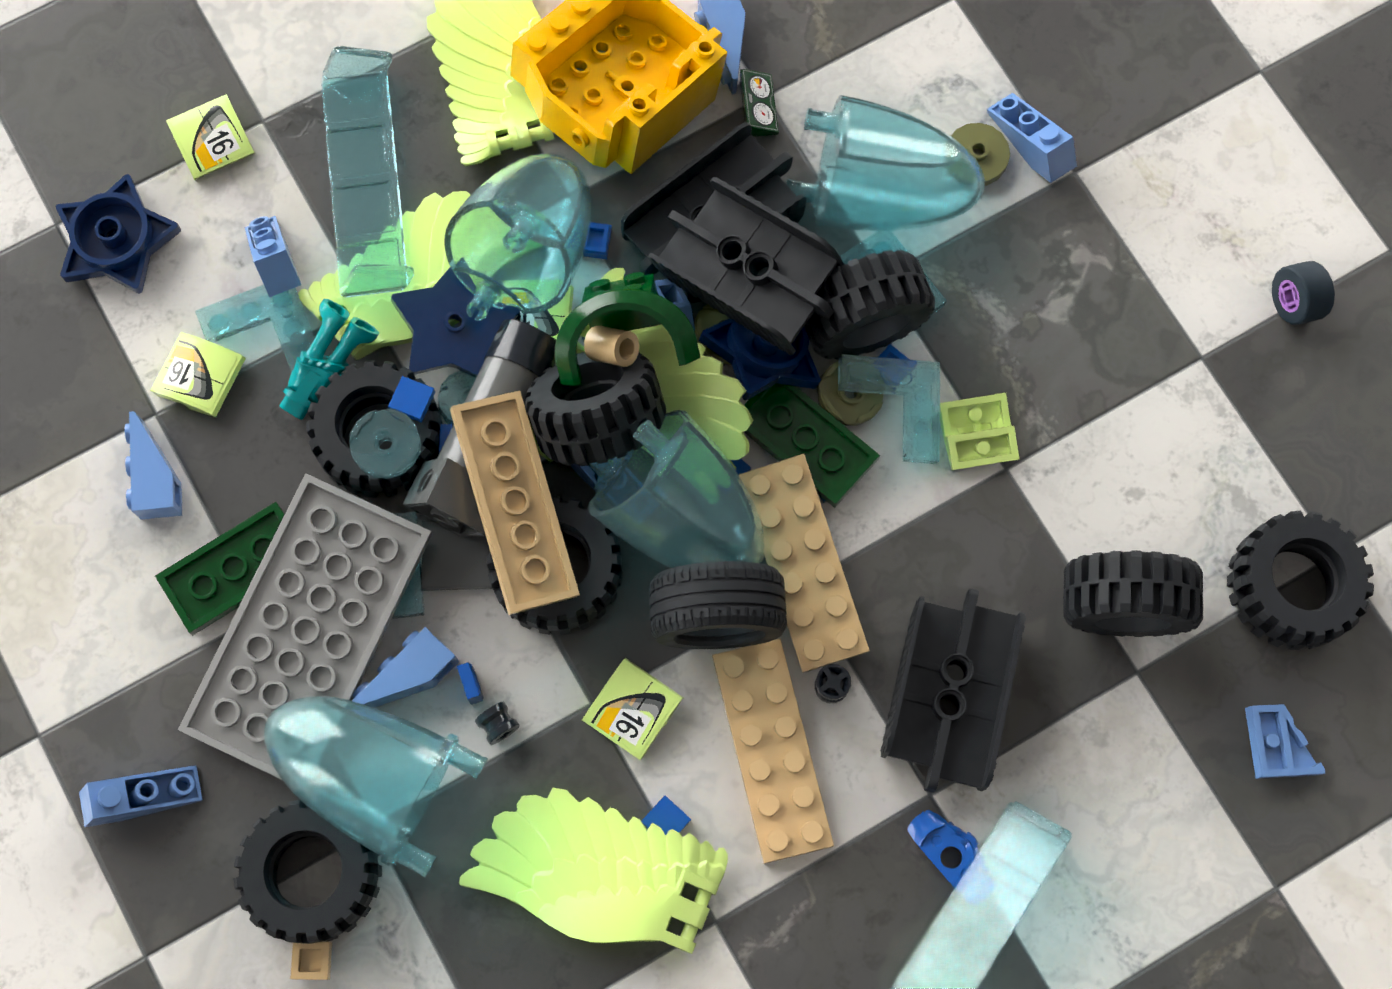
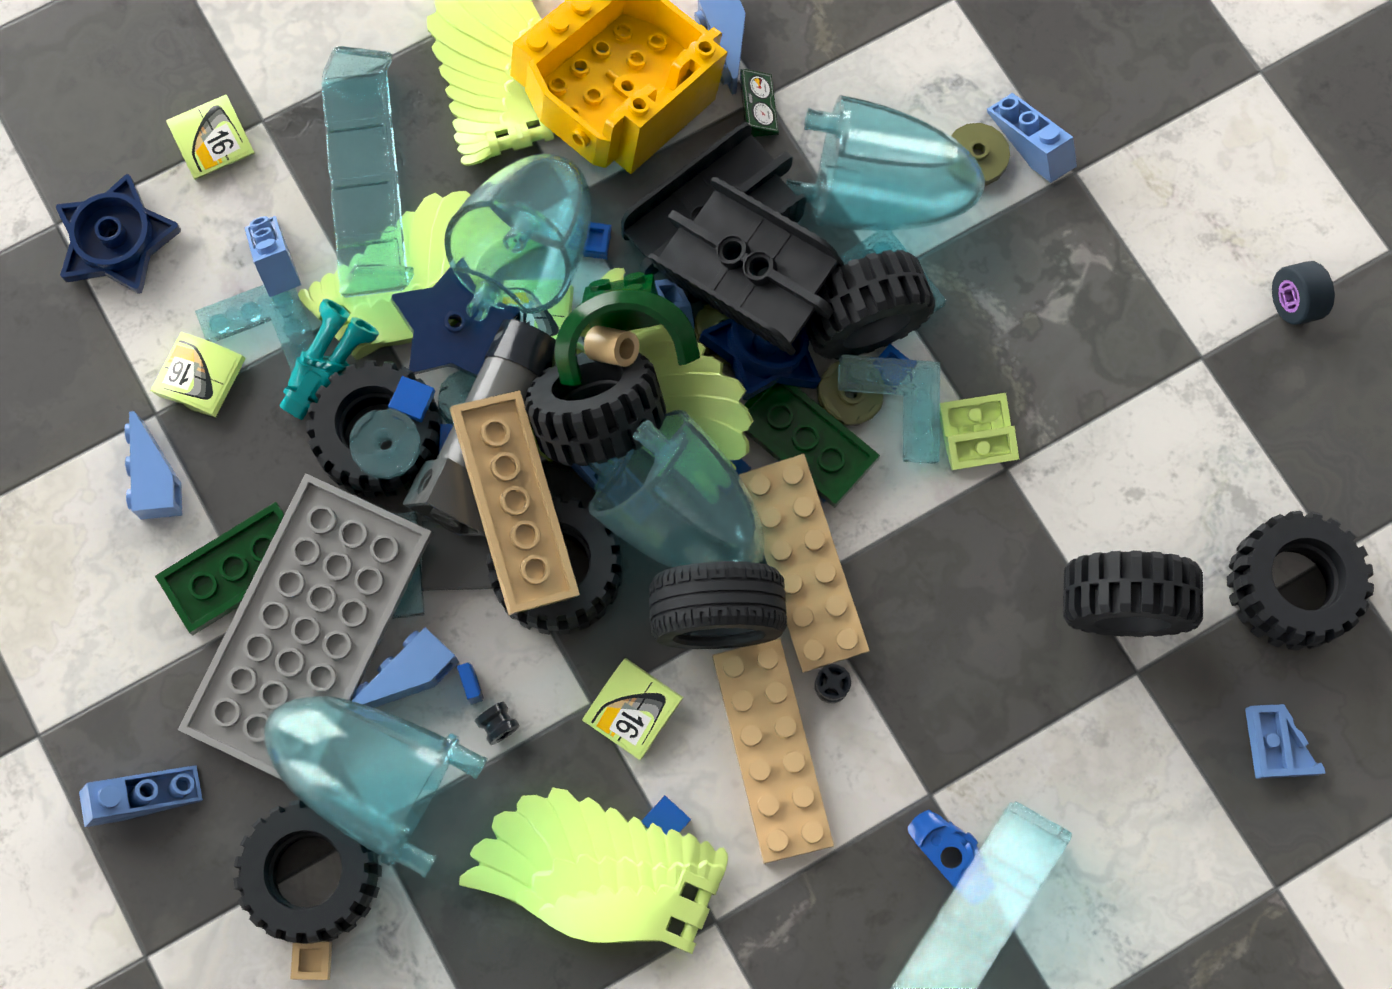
black piece [880,588,1026,793] -> none

